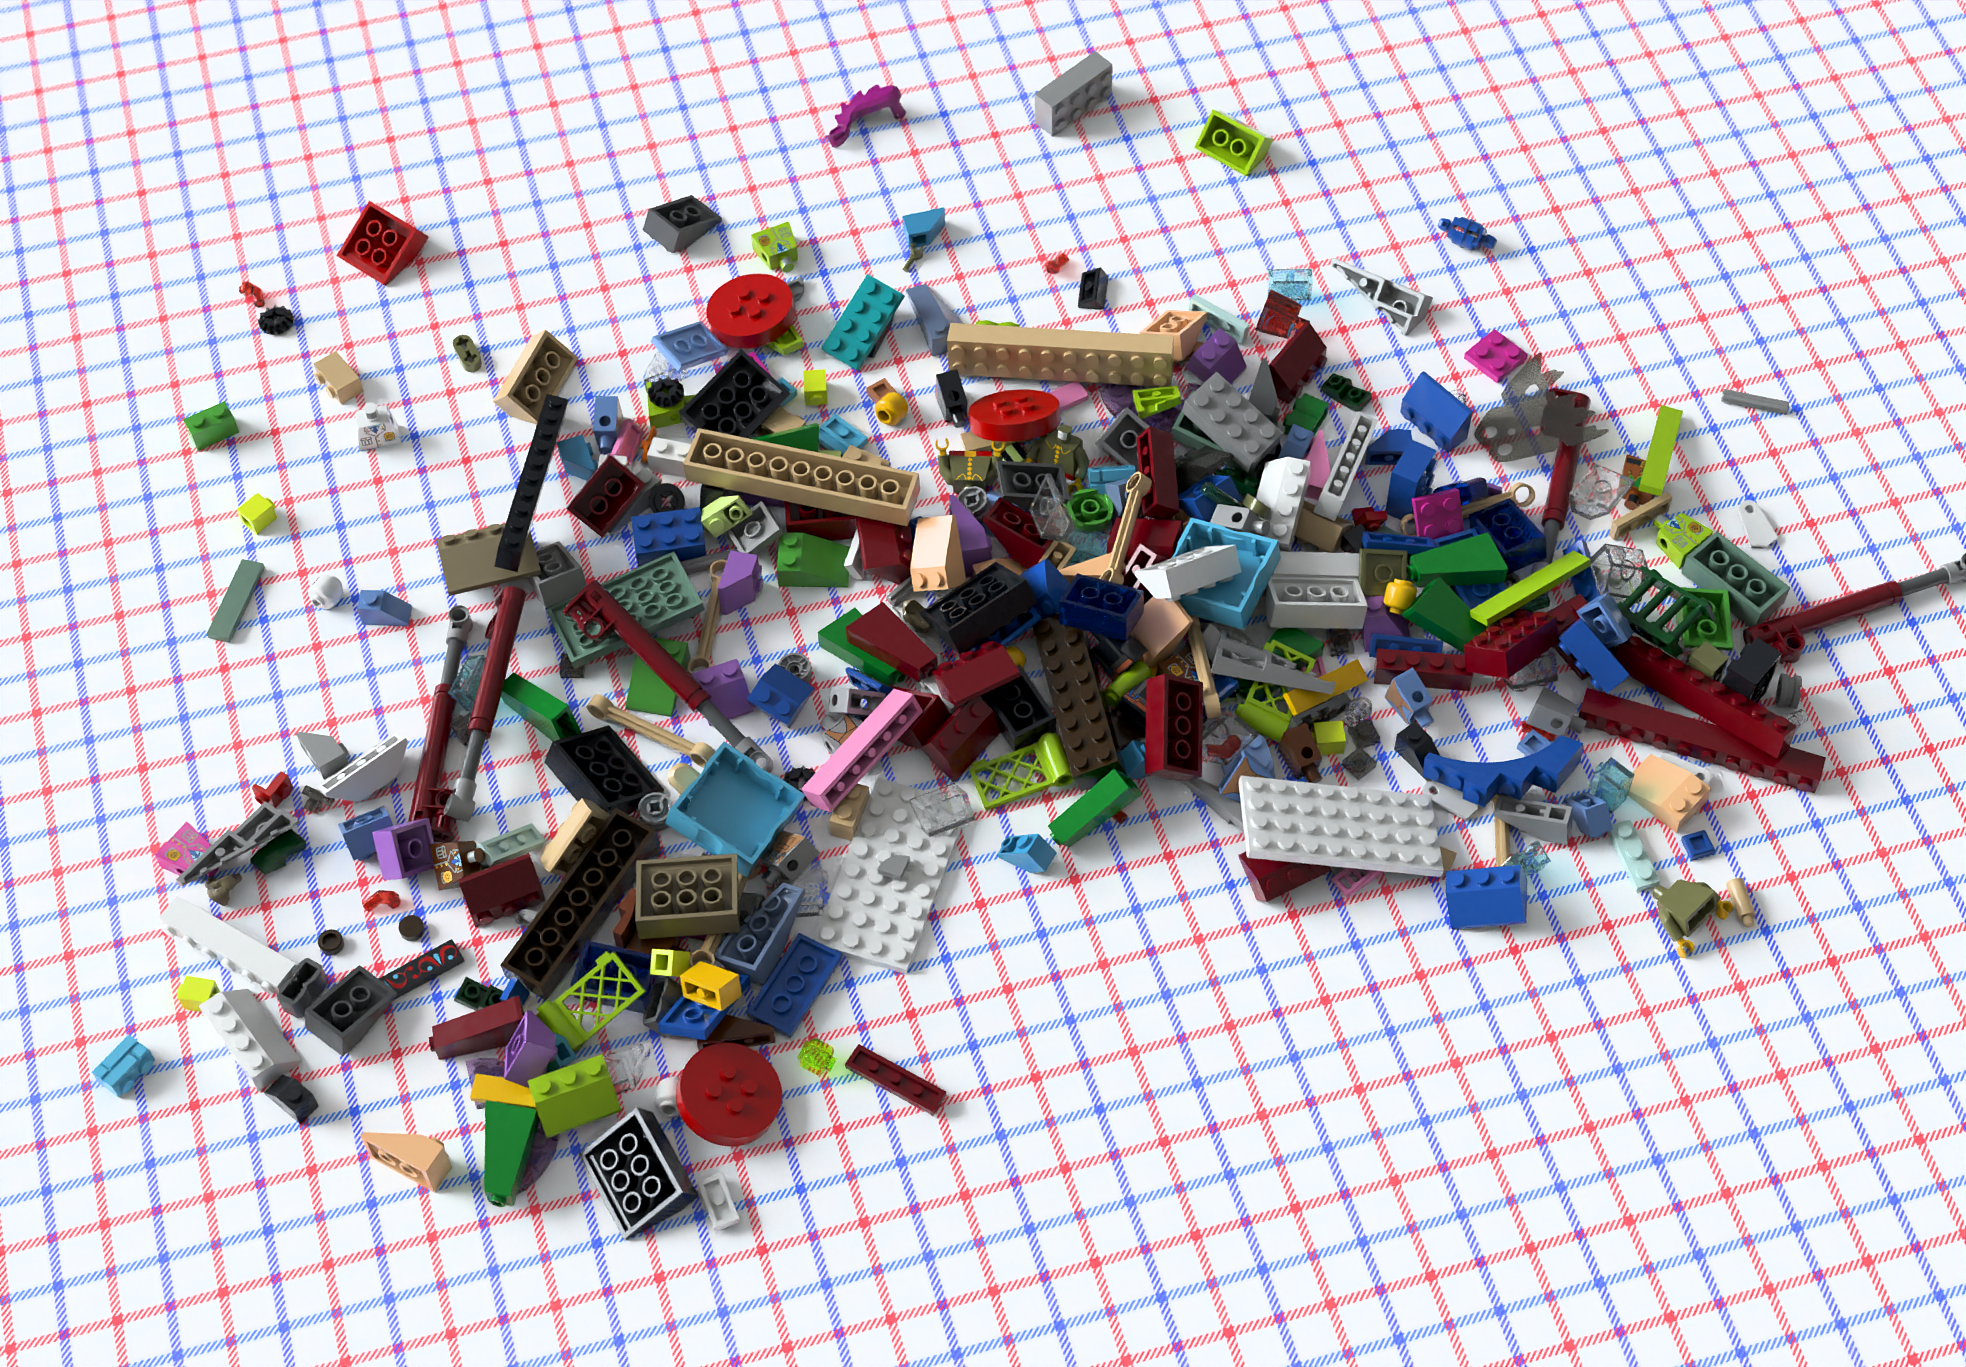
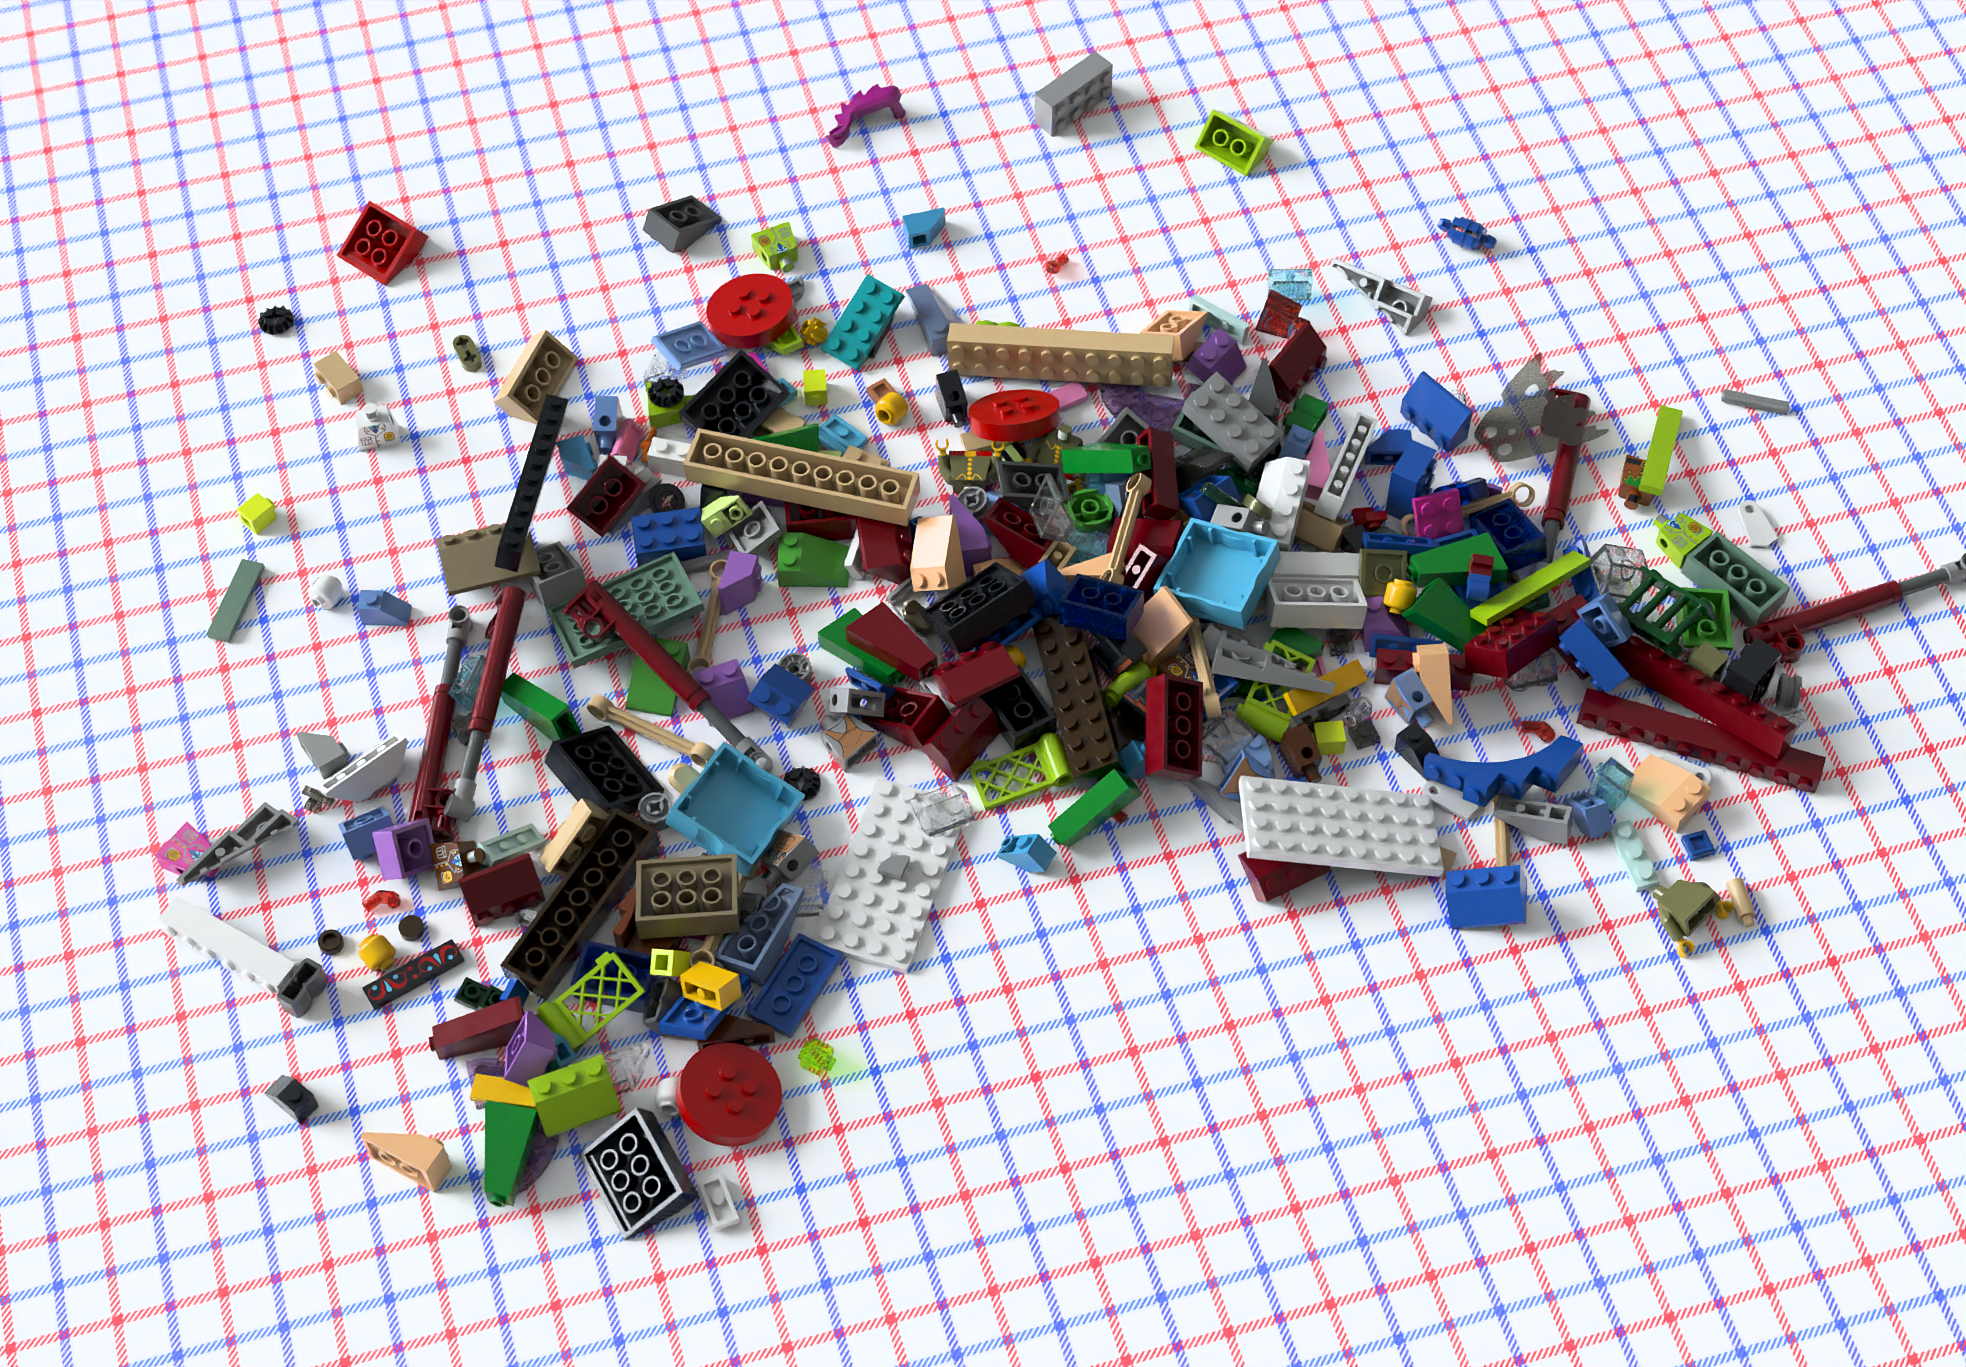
medium azure brick [92,1034,155,1098] -> none
neon yellow brick [177,975,221,1012] -> none
bright green brick [183,401,240,451] -> none
white slope [199,989,302,1092] -> none
dark tan piece [205,873,242,906] -> none
clear red arm [238,281,265,308] -> none
dark green slope [250,829,306,875] -> none
red bracket [251,771,293,808] -> none
dark grey slope [305,965,397,1057] -> none
clear smoke plate [559,653,585,678] -> none
bright pink brick [801,689,923,812] -> none
tan brick [829,784,870,841] -> none
dark red plate [845,1044,947,1116] -> none
olive hand [902,243,923,272] -> none
black slope [1077,267,1108,310] -> none
lime wing [1132,386,1181,419] -> none
white slope [1135,545,1242,602] -> none
clear red arm [1207,734,1241,758] -> none
dark green slope [1320,373,1372,412] -> none
bright pink slope [1331,868,1385,898] -> none
clear smoke plate [1342,747,1377,781] -> none
dark pink plate [1464,329,1528,383] -> none
clear light blue leg [1501,841,1551,877] -> none
medium blue plate [1516,729,1552,756] -> none
light grey torso [1526,687,1587,736] -> none
clear slope [1569,463,1635,520] -> none
tan tile [1609,491,1672,540] -> none
none -> yellow head [358,934,396,972]
none -> yellow gear [800,317,828,346]
none -> green slope [1061,442,1152,473]
none -> light nougat slope [1412,643,1453,725]
none -> leg [1466,553,1494,602]

